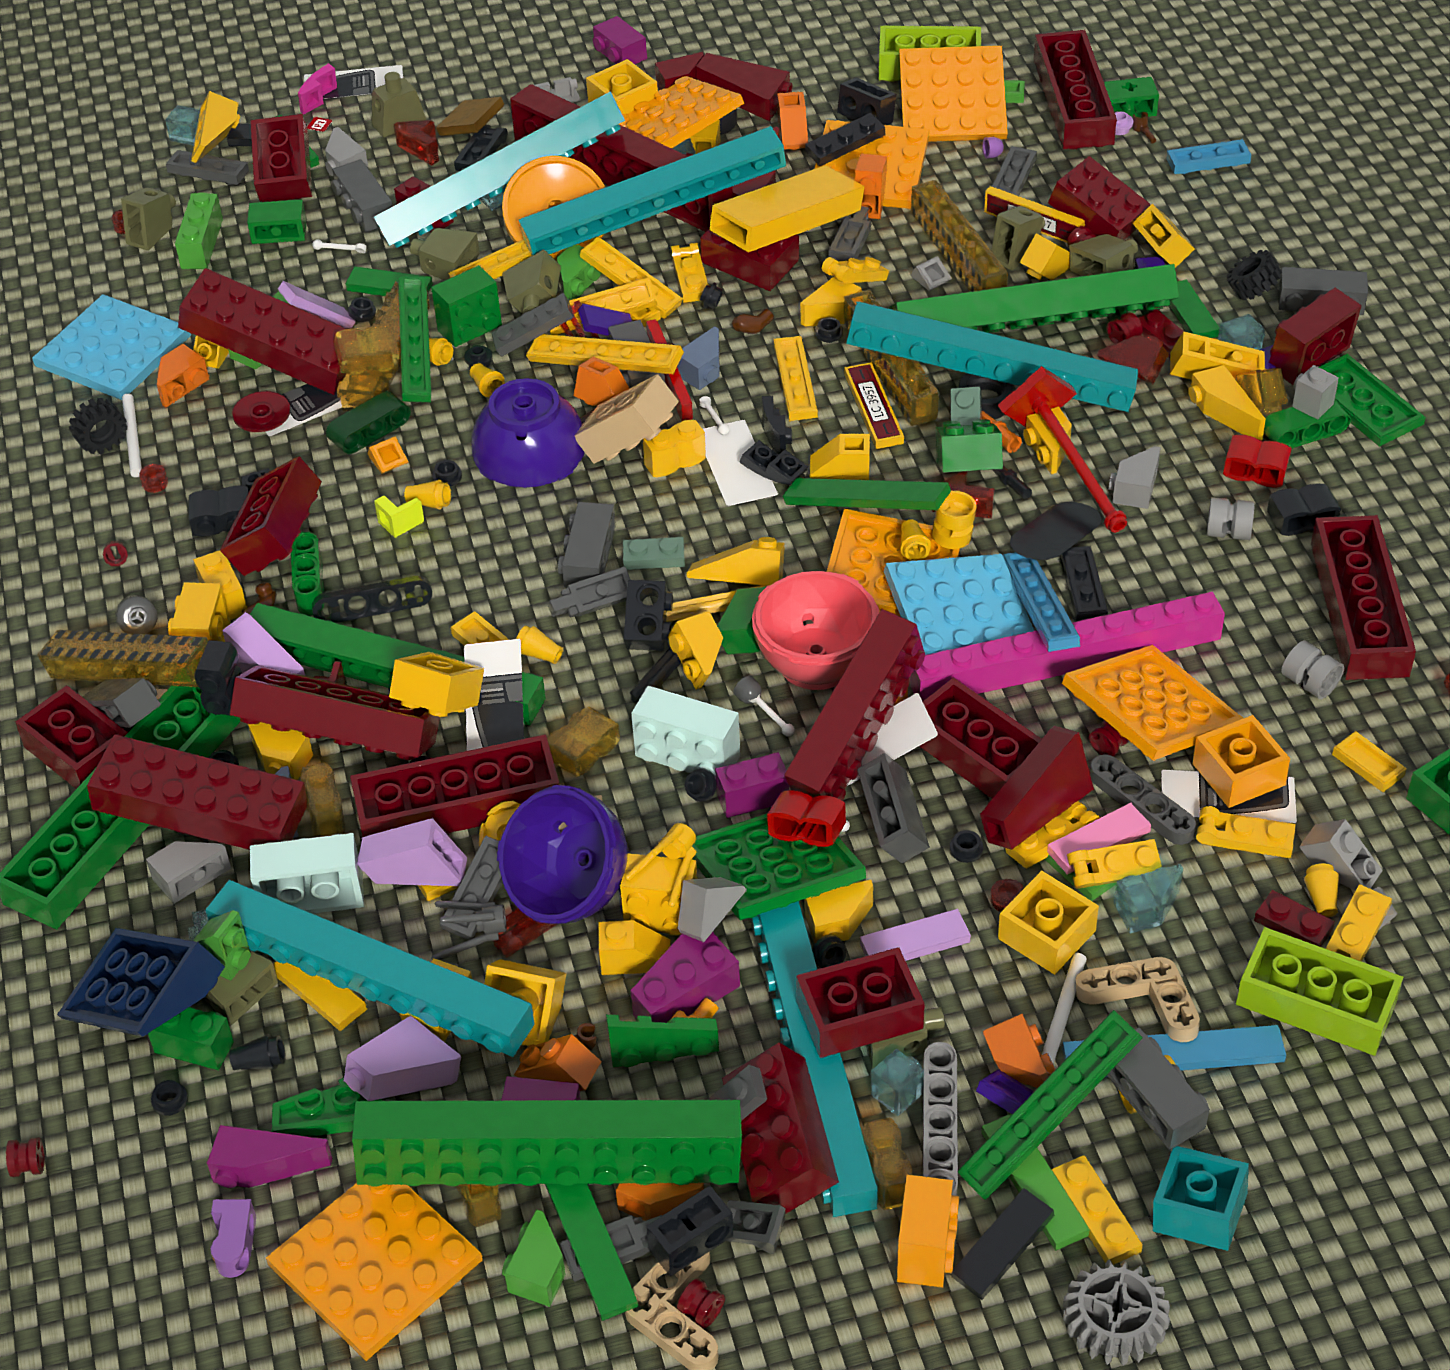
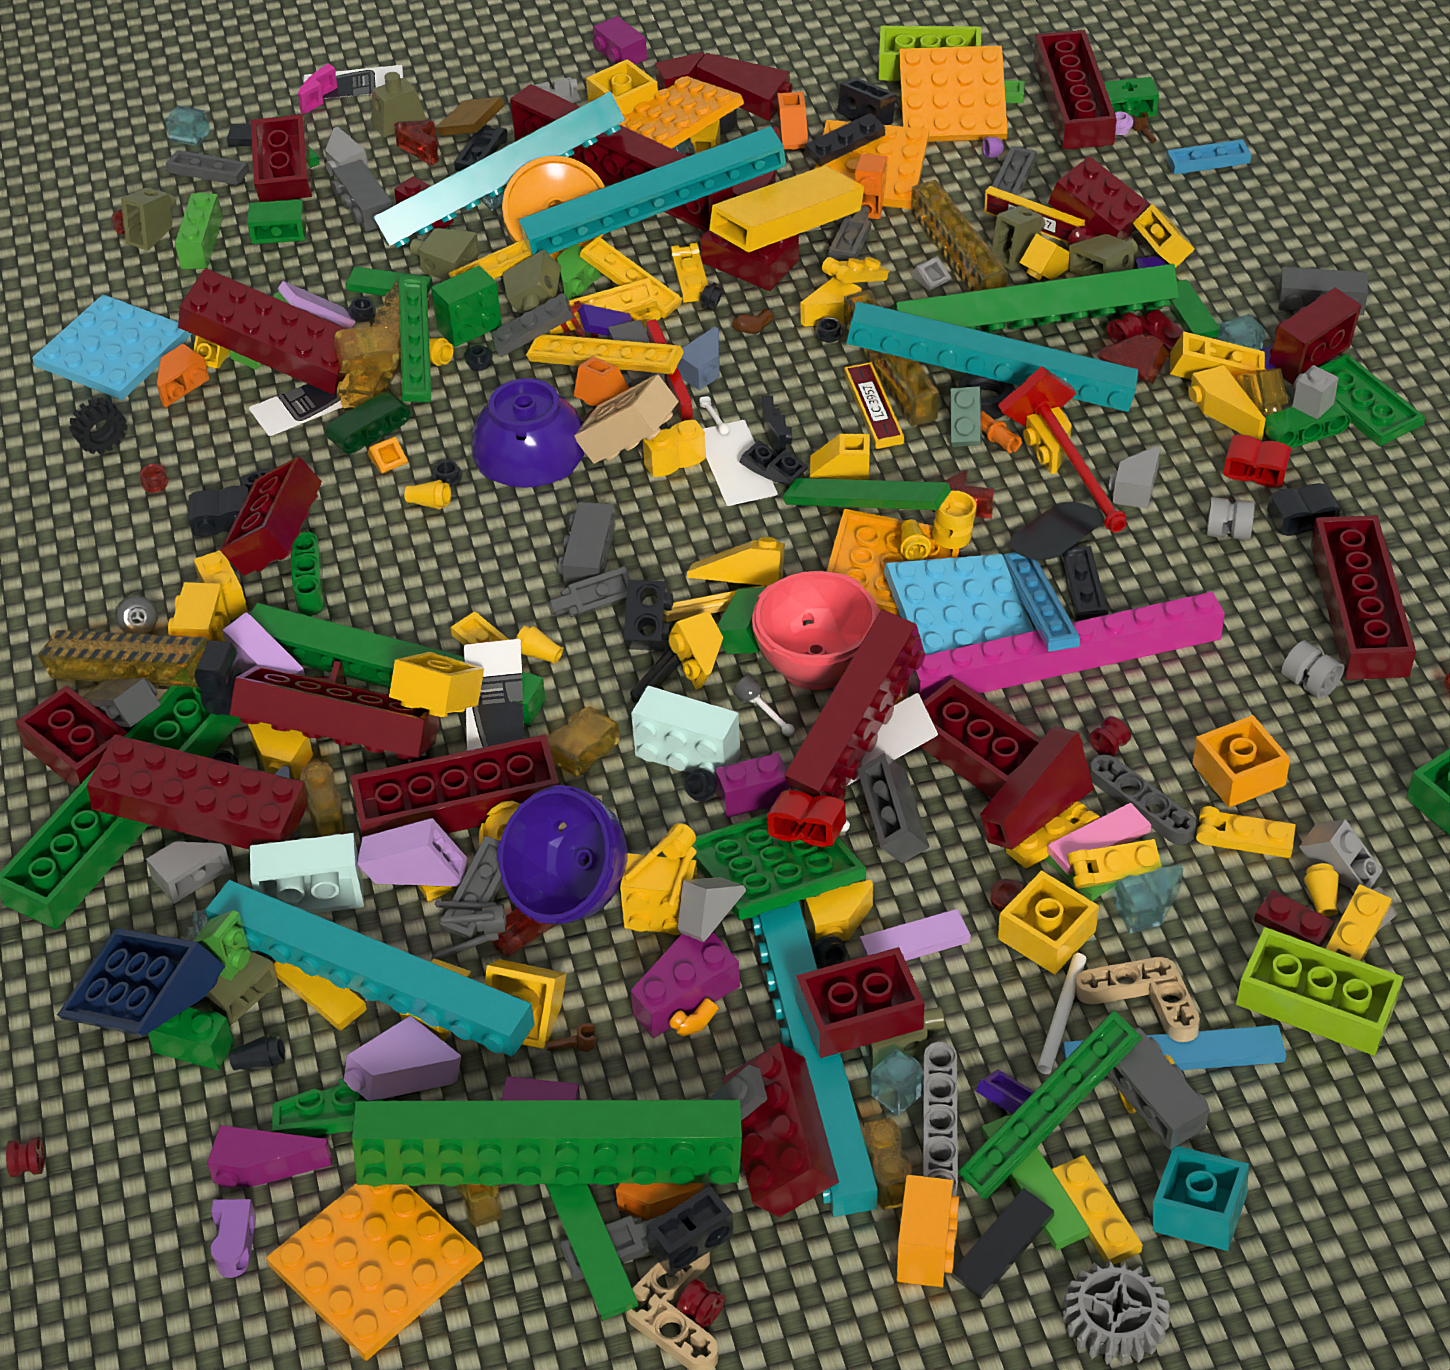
dark red hinge [103,541,128,566] -> none
white bar [122,394,142,477] -> none
black plate [151,1080,188,1116] -> none
yellow slope [191,91,240,163] -> none
dark red dish [232,391,291,432] -> none
reddish brown arm [242,582,277,614] -> none
red sticker [307,117,332,132] -> none
white hinge [312,239,367,253] -> none
black beam [312,576,432,623] -> none
neon yellow panel [374,496,424,538] -> none
yellow cone [470,363,505,397] -> none
bright green slope [502,1209,566,1307] -> none
orange slope [514,1034,602,1091] -> none
yellow slope [598,920,671,975] -> none
green wing [606,1014,719,1068] -> none
sand green plate [623,537,685,570] -> none
dark grey slope [727,1200,786,1254] -> none
yellow tile [773,336,818,421] -> none
brick [935,419,1003,472] -> none
black plate [949,830,984,863] -> none
orange slope [983,1014,1055,1088] -> none
black piece [991,465,1032,499] -> none
light orange plate [1062,645,1243,761] -> none
sticker [1161,770,1297,823] -> none
black tyre [1226,250,1282,300] -> none
yellow tile [1332,731,1407,792] -> none

